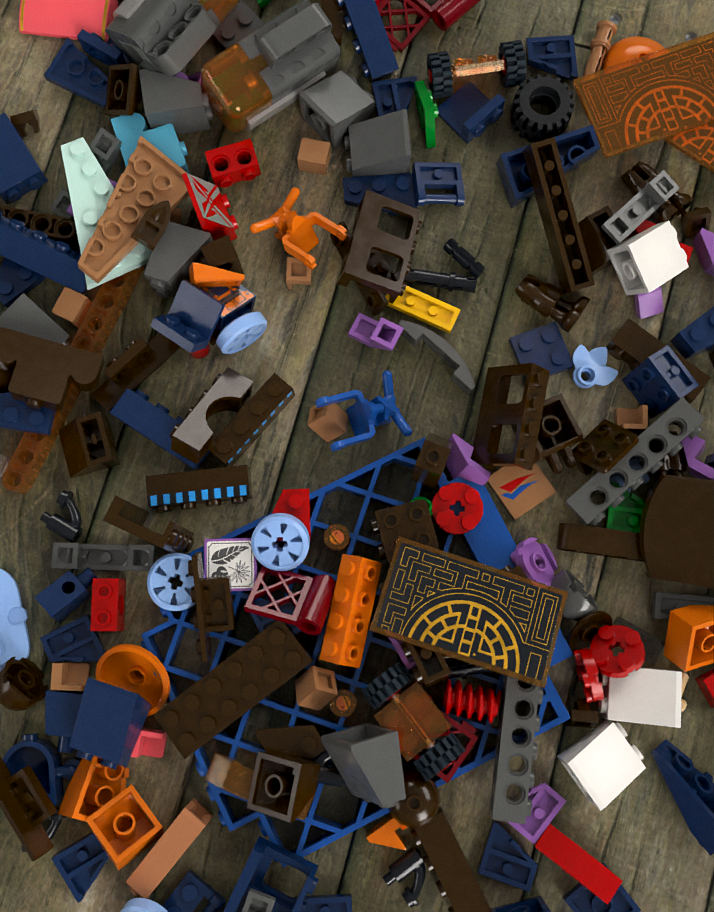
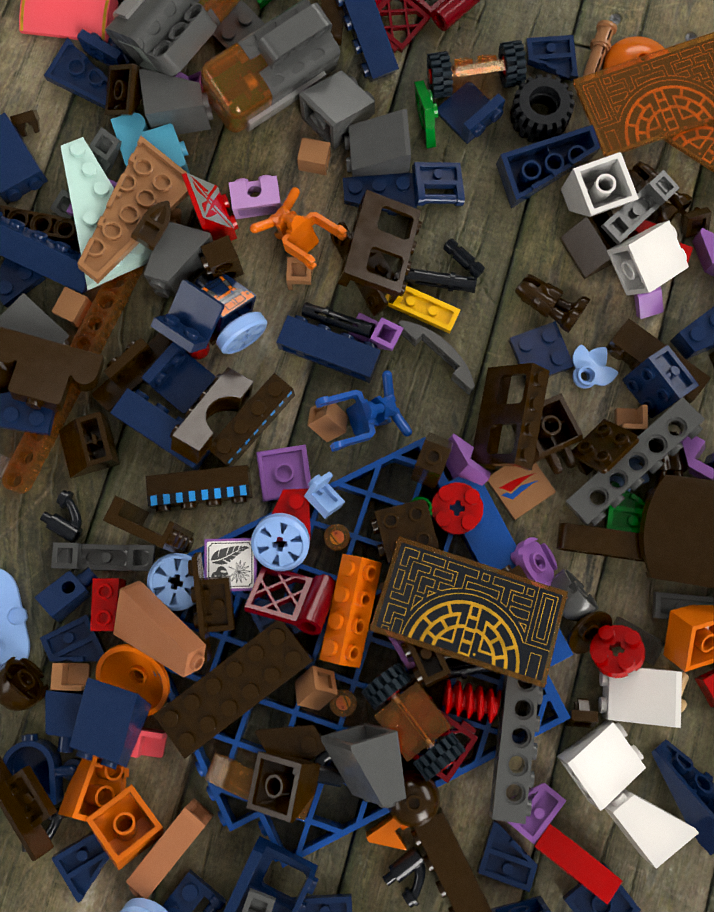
orange slope [189,262,245,288] -> none
red brick [205,138,261,188] -> none
dark blue wing [371,76,417,117] -> none
dark brown brick [523,137,595,294] -> none
red plate [573,648,604,703] -> none
none -> nougat slope [113,581,206,678]
none -> dark blue bracket [141,342,215,414]
none -> lavender brick [229,175,281,219]
none -> medium lavender tile [256,444,311,502]
none -> dark blue brick [276,315,381,383]
none -> black pin [301,302,375,339]
none -> light blue bracket [304,471,345,518]
none -> white slope [561,152,639,217]
none -> white slope [604,789,699,869]

